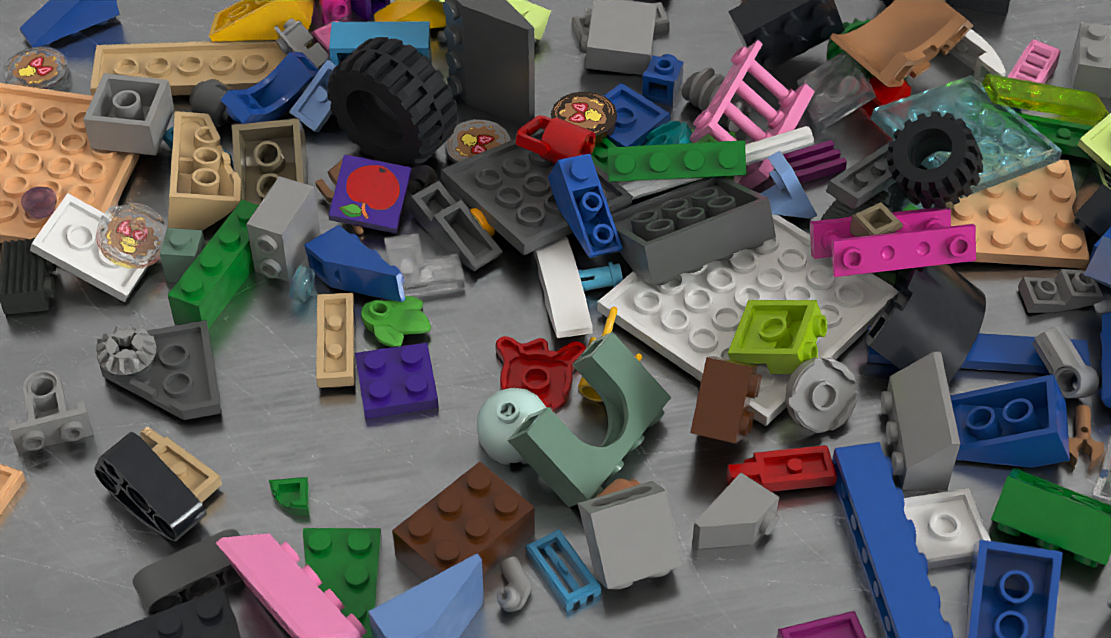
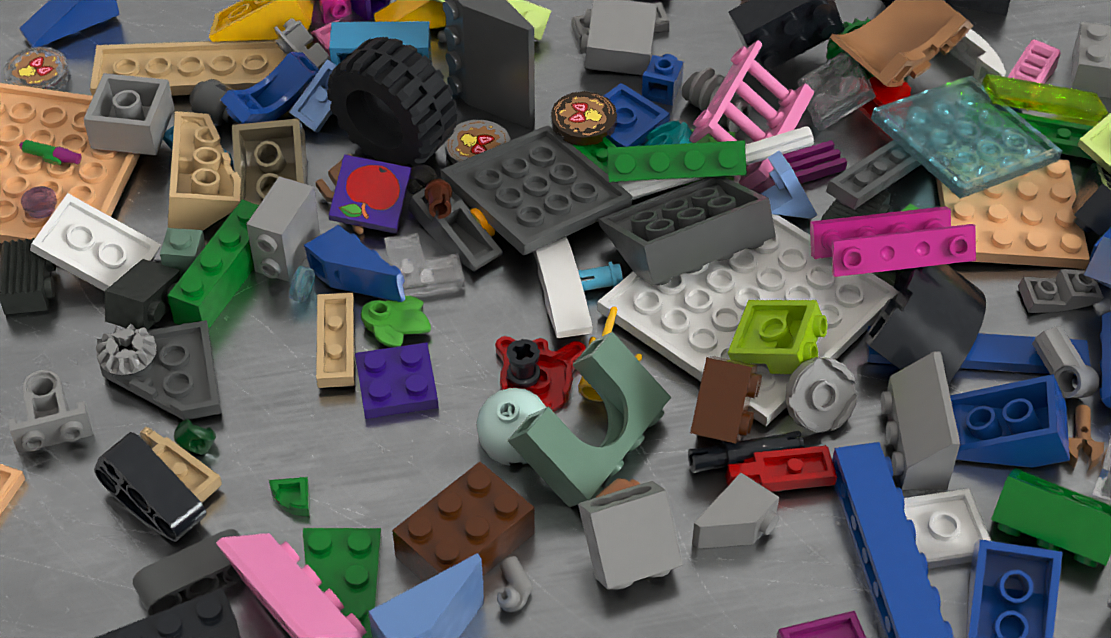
clear tile [96,203,166,269] -> none
red piece [515,115,596,164] -> none
dark azure tile [525,529,601,612] -> none
blue slope [548,154,623,258] -> none
dark tan slope [850,202,903,237] -> none
black tyre [886,111,983,209] -> none
none -> piece [19,140,82,165]
none -> pearl dark grey brick [105,259,181,330]
none -> dark green piece [174,419,216,455]
none -> copper pin [424,179,452,219]
none -> black bush [507,339,540,388]
none -> black pin [688,430,804,473]

